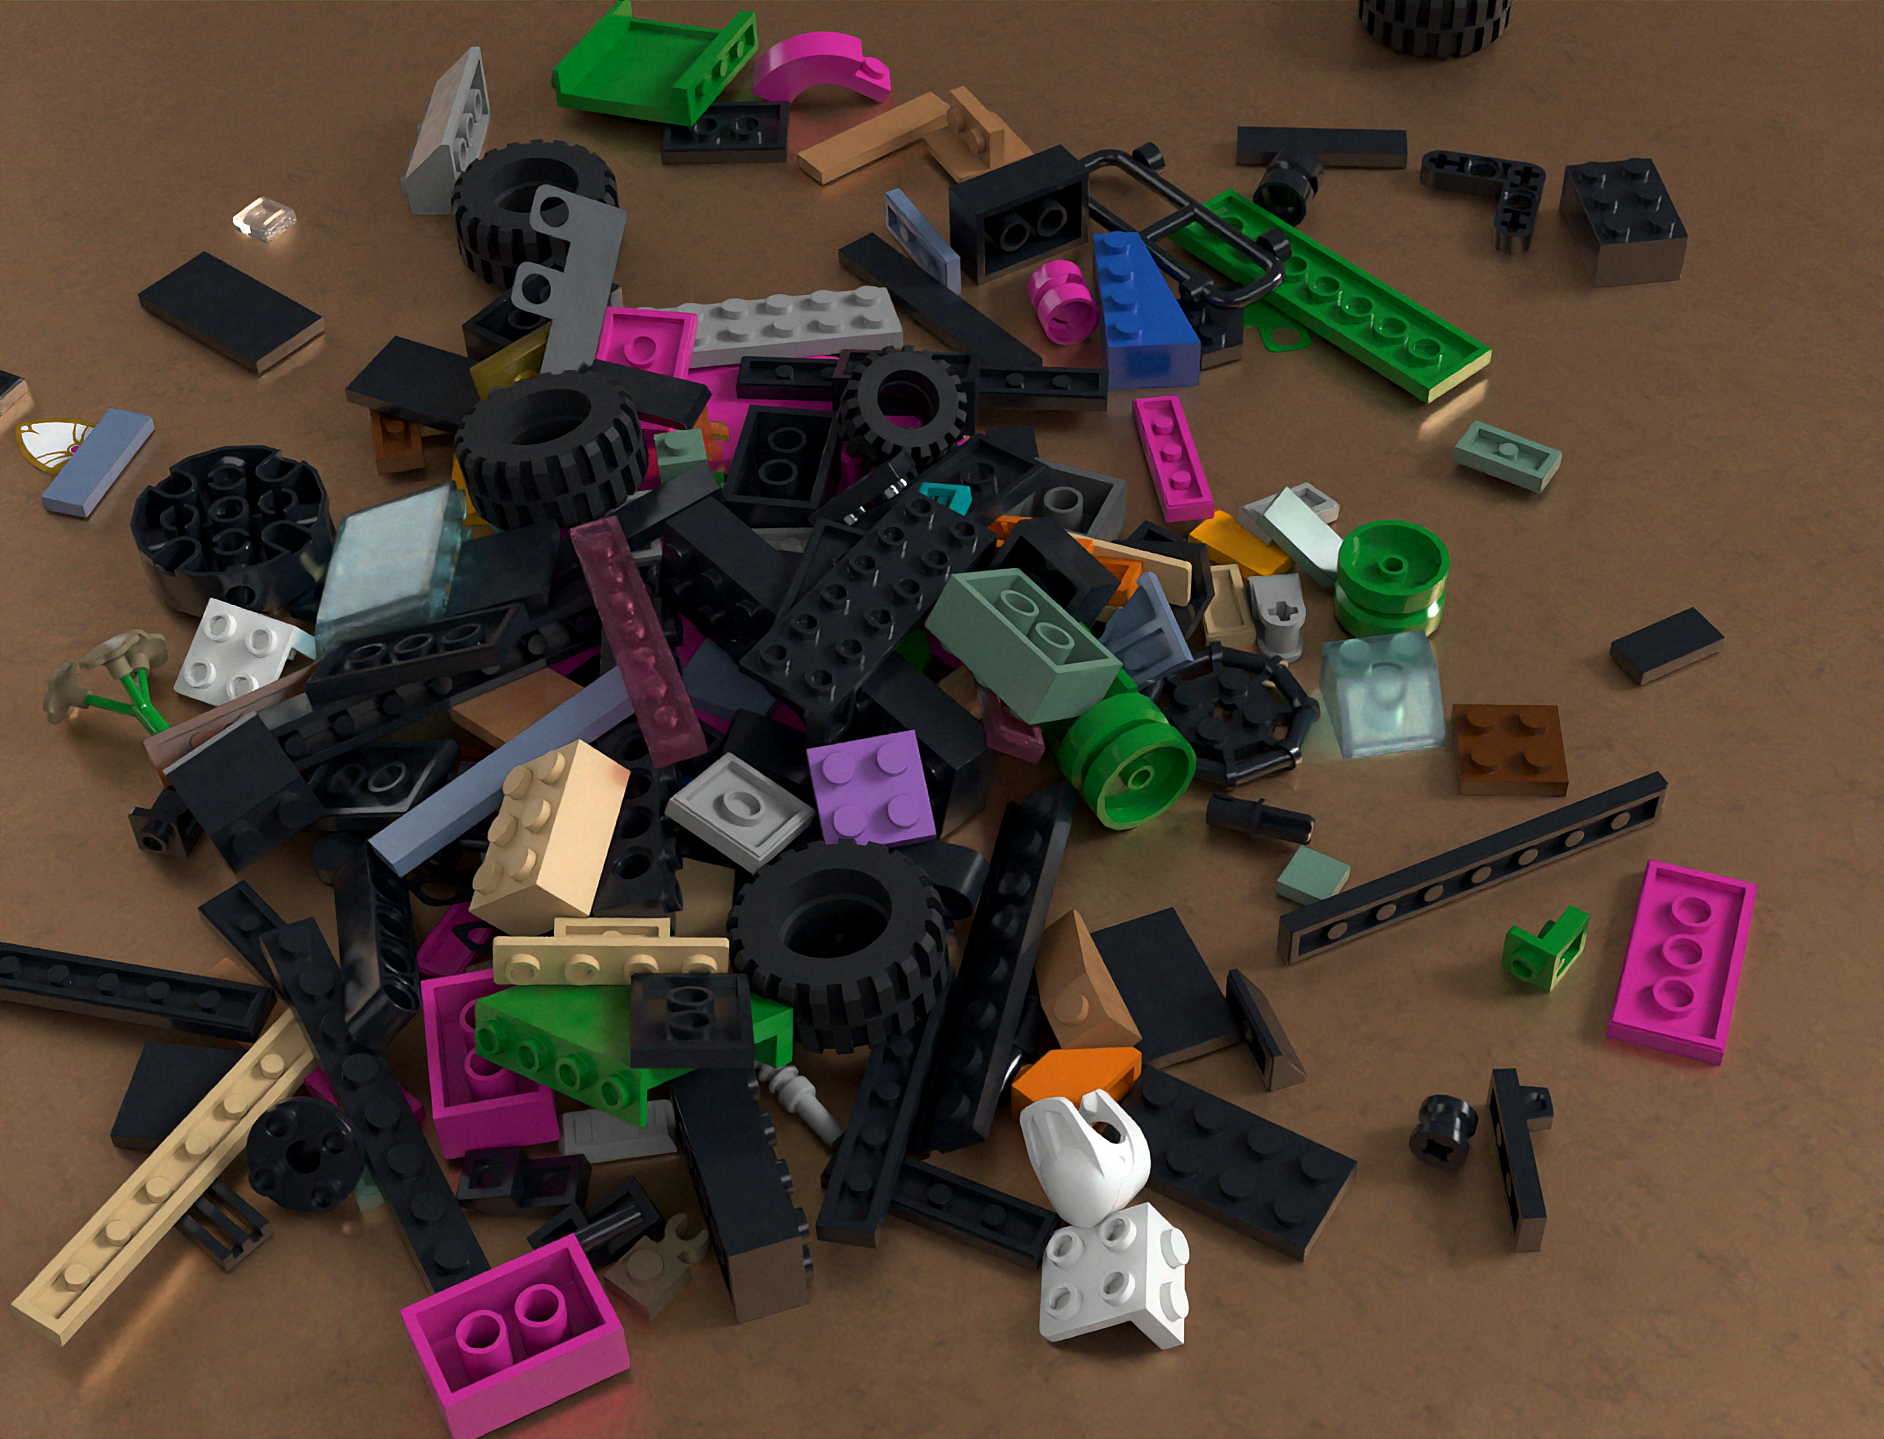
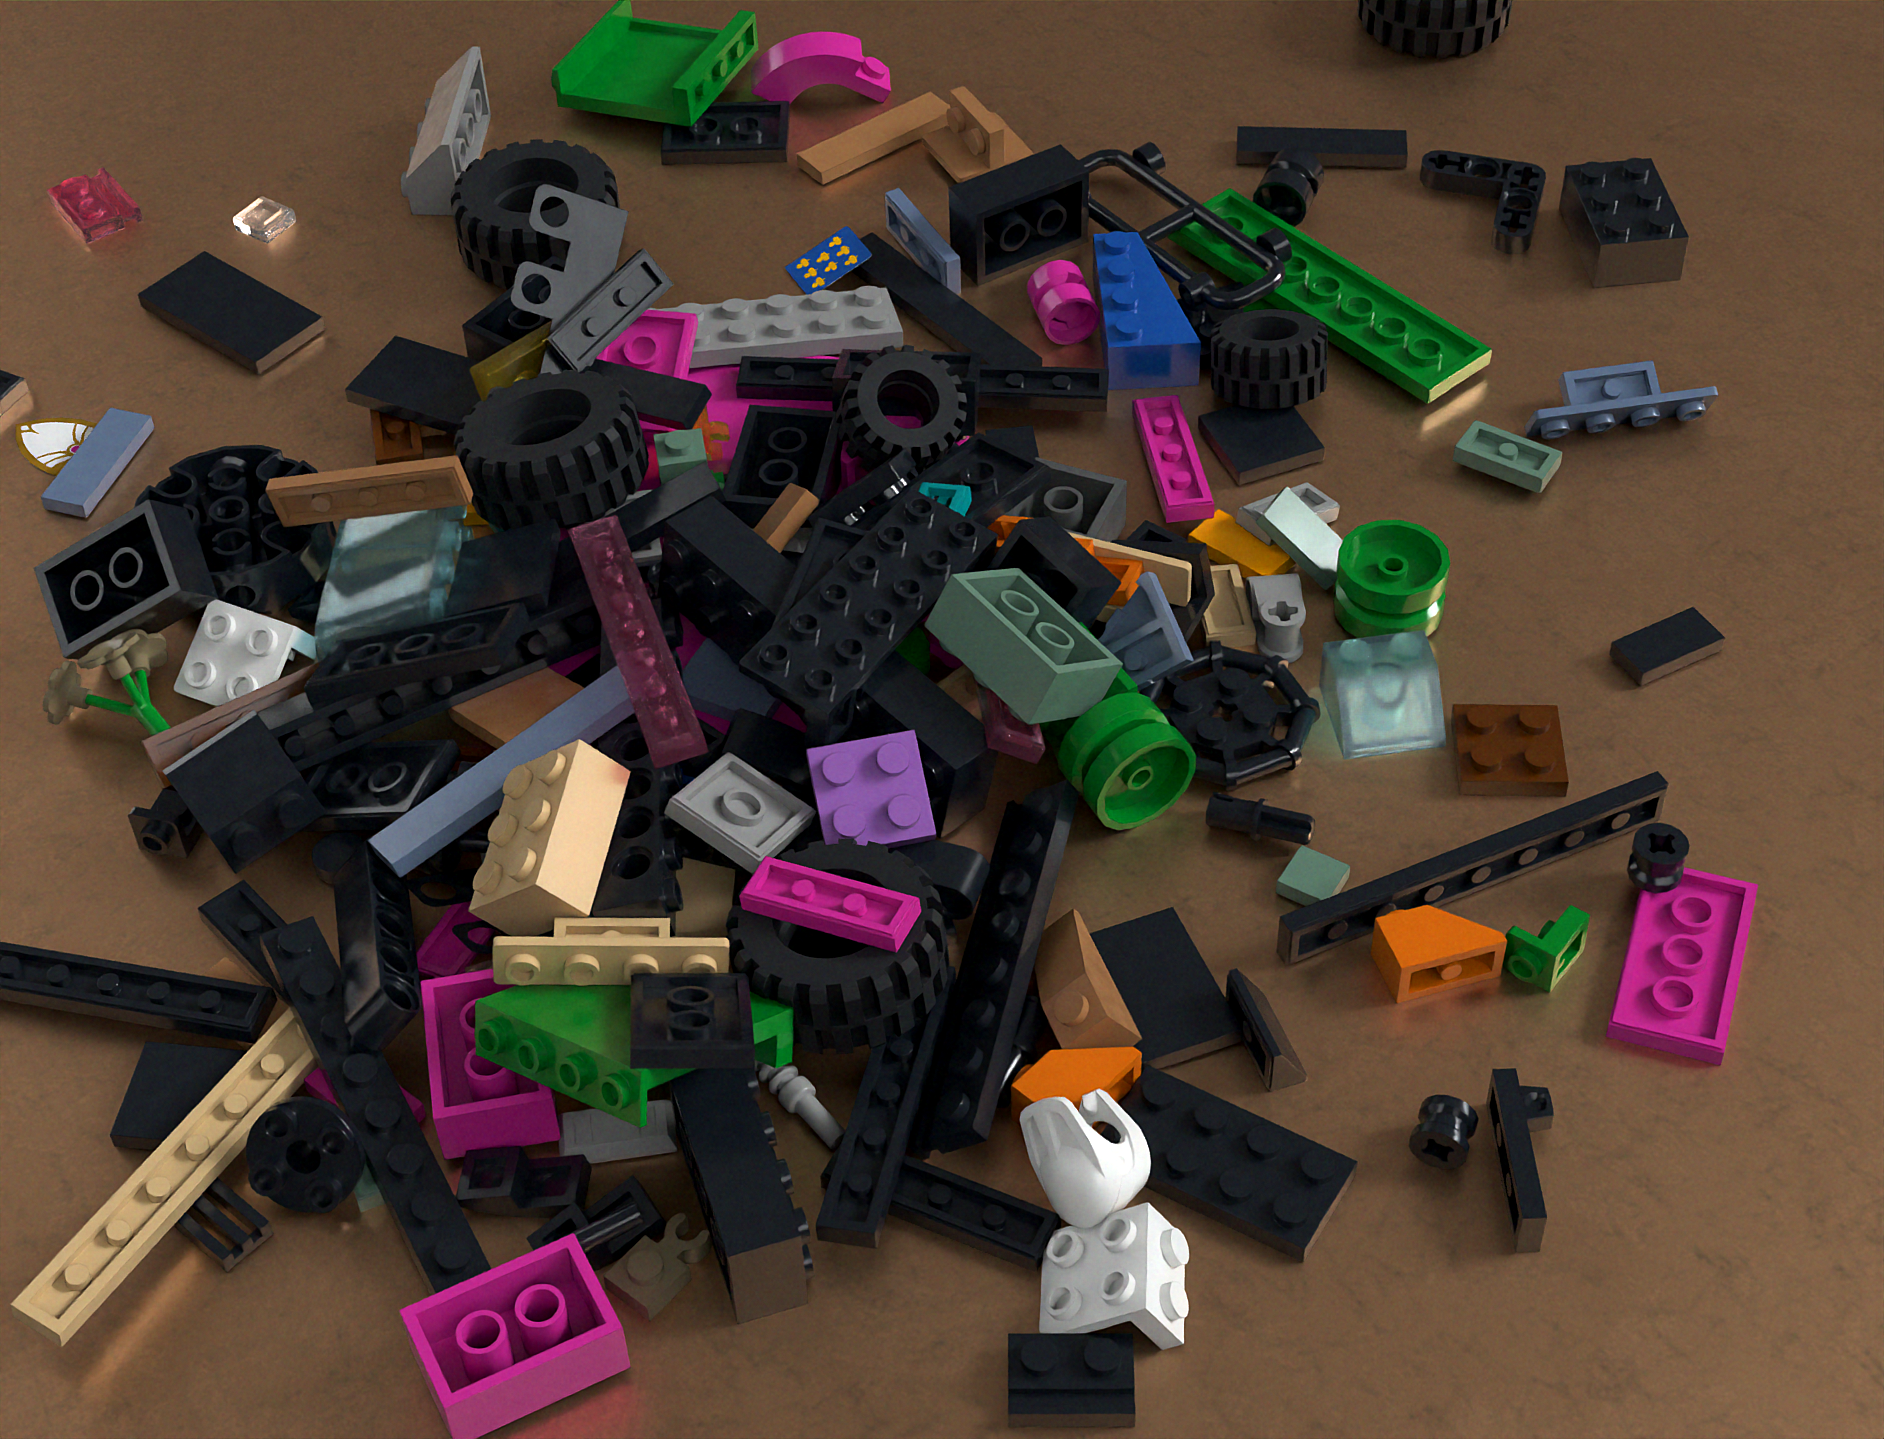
none -> black brick [34,499,218,660]
none -> clear pink plate [47,167,143,244]
none -> medium nougat tile [266,455,473,527]
none -> black tile [542,248,674,373]
none -> dark pink tile [739,856,921,953]
none -> medium nougat tile [753,483,819,553]
none -> blue sticker [784,226,872,295]
none -> black plate [1008,1333,1136,1427]
none -> black tile [1198,405,1325,485]
none -> black tyre [1210,309,1328,409]
none -> orange slope [1371,905,1507,1003]
none -> sand blue bracket [1524,360,1718,439]
none -> black wheel [1627,823,1690,893]

